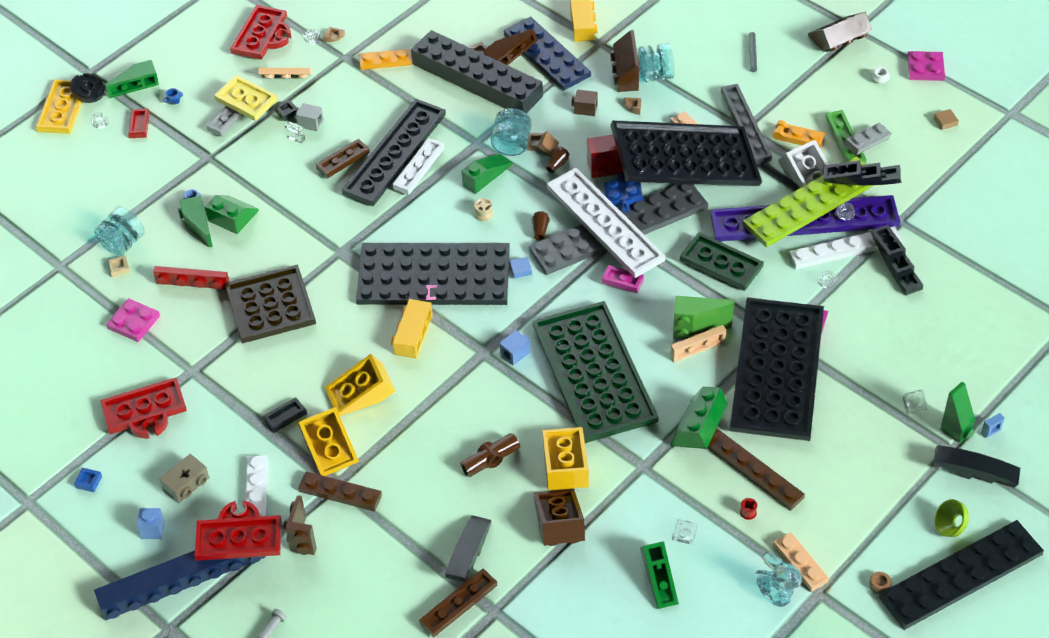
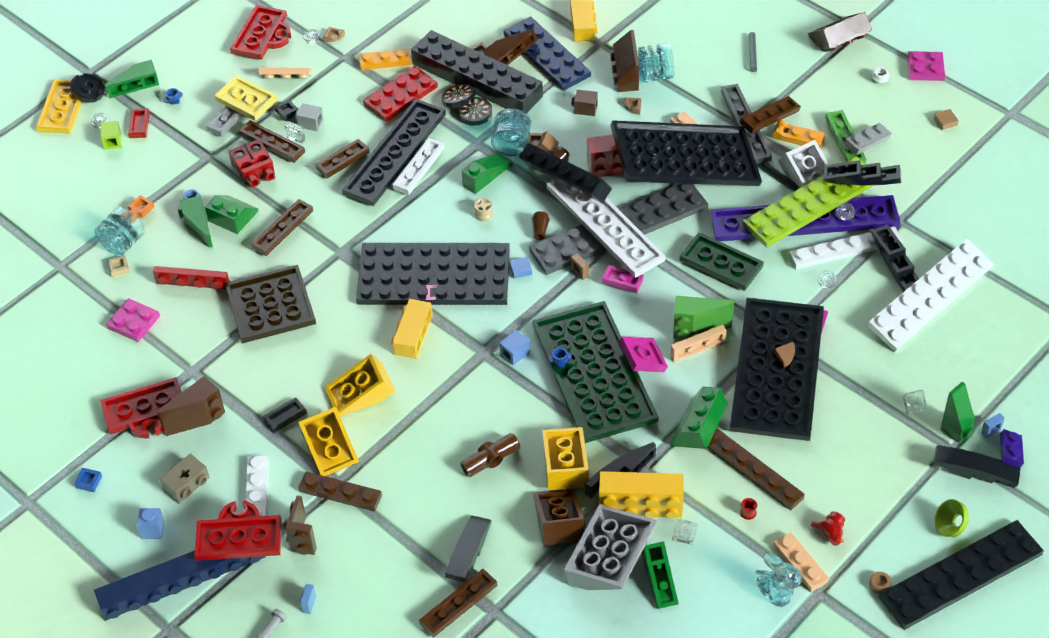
blue plate [604,172,643,213] -> none
none -> lime brick [101,121,122,150]
none -> orange plate [122,195,155,225]
none -> reddish brown slope [157,376,225,436]
none -> red hips [228,139,275,188]
none -> reddish brown plate [239,120,305,163]
none -> reddish brown plate [251,199,313,256]
none -> medium blue tile [300,584,316,614]
none -> plate [363,66,438,122]
none -> black tile [441,84,476,108]
none -> black tile [458,97,492,126]
none -> black arch [518,143,613,204]
none -> blue plate [548,347,572,368]
none -> light grey slope [564,504,657,590]
none -> medium nougat tile [571,254,589,280]
none -> black slope [585,442,656,499]
none -> yellow brick [599,471,684,519]
none -> dark pink plate [618,336,668,372]
none -> reddish brown plate [739,96,801,134]
none -> medium nougat tile [775,342,795,367]
none -> red animal [811,511,845,546]
none -> white plate [867,239,994,352]
none -> dark purple plate [1000,429,1024,469]

